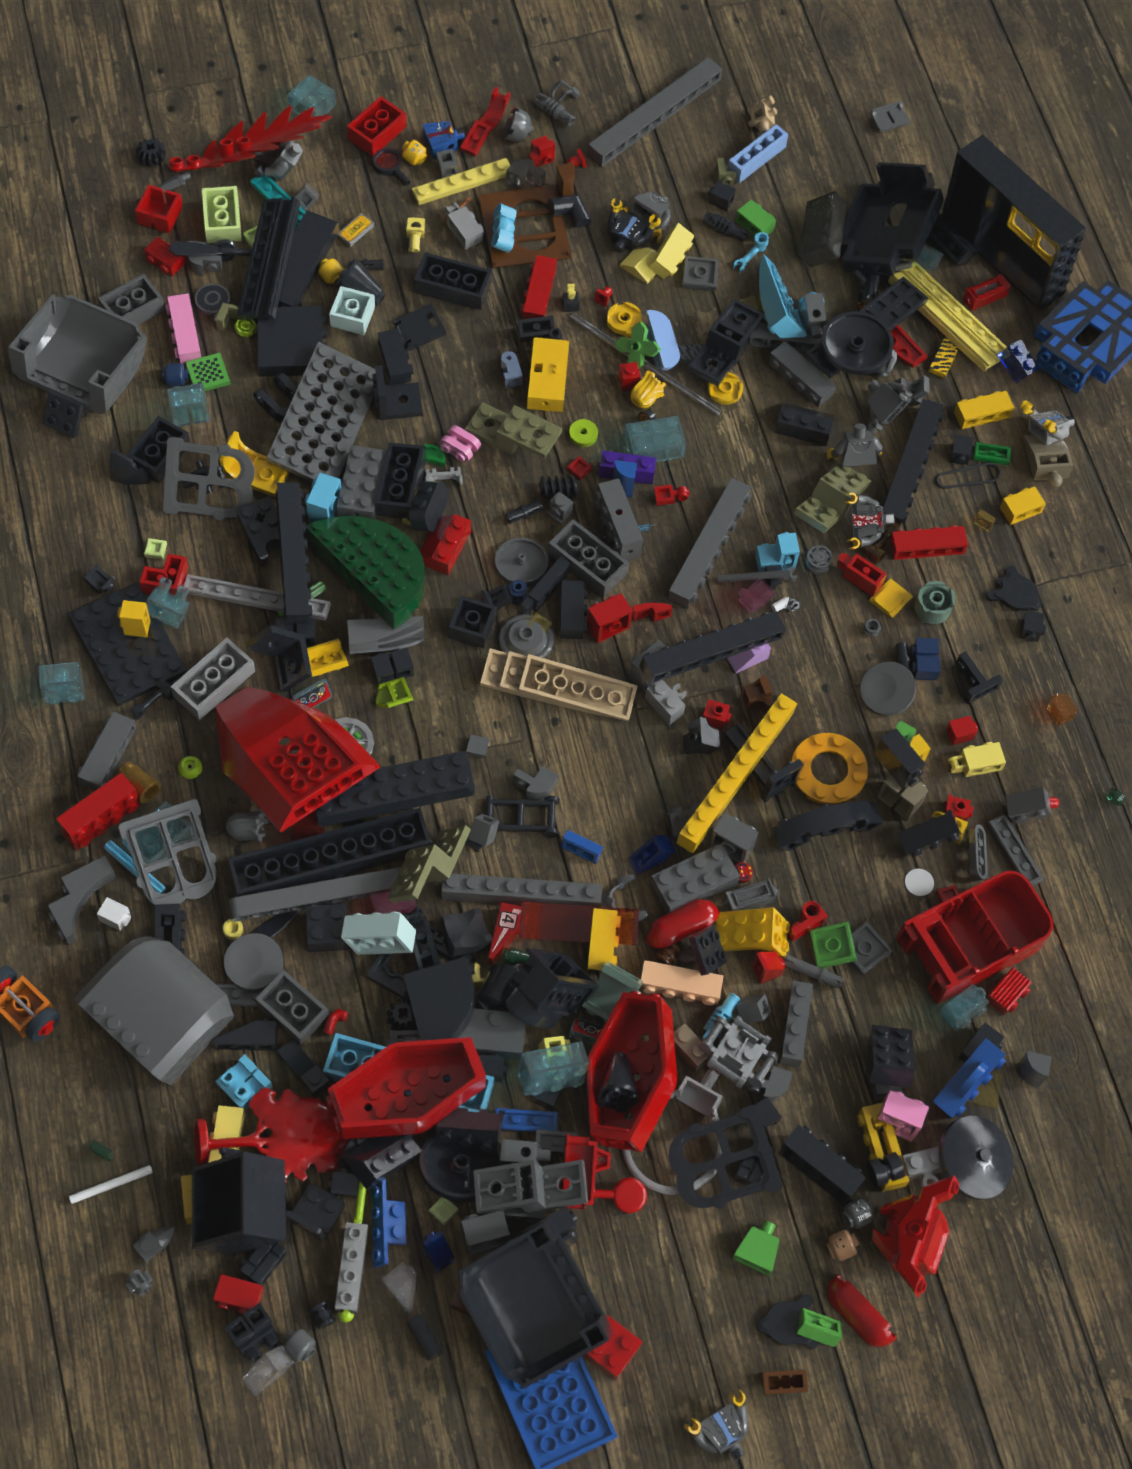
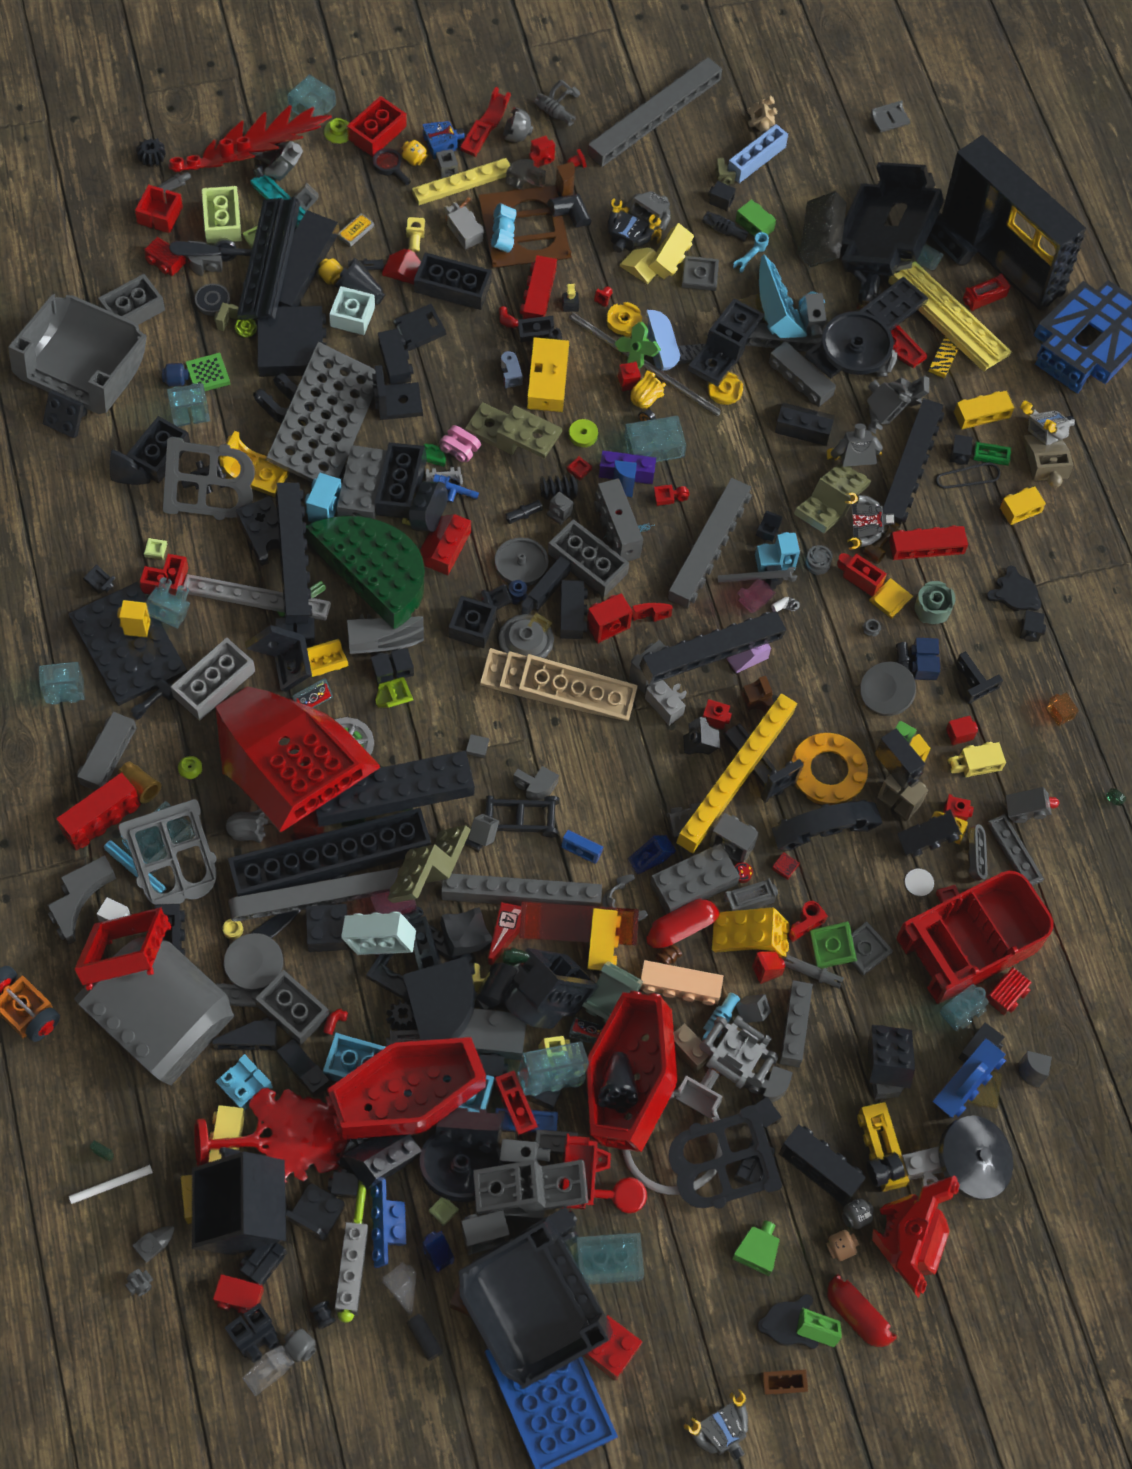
bright pink brick [165,293,201,365] -> none
black plate [679,924,727,976] -> none
bright pink brick [878,1090,929,1142] -> none
clear yellow tile [973,509,996,532] -> none
clear blue piece [997,339,1040,384] -> none
none -> red window [75,907,171,990]
none -> lime piece [324,118,349,144]
none -> red slope [382,249,421,284]
none -> blue piece [433,474,479,503]
none -> red slope [495,1070,538,1135]
none -> red arm [499,307,518,328]
none -> clear light blue brick [576,1233,644,1285]
none -> black bracket [755,511,783,542]
none -> tile [772,852,800,880]

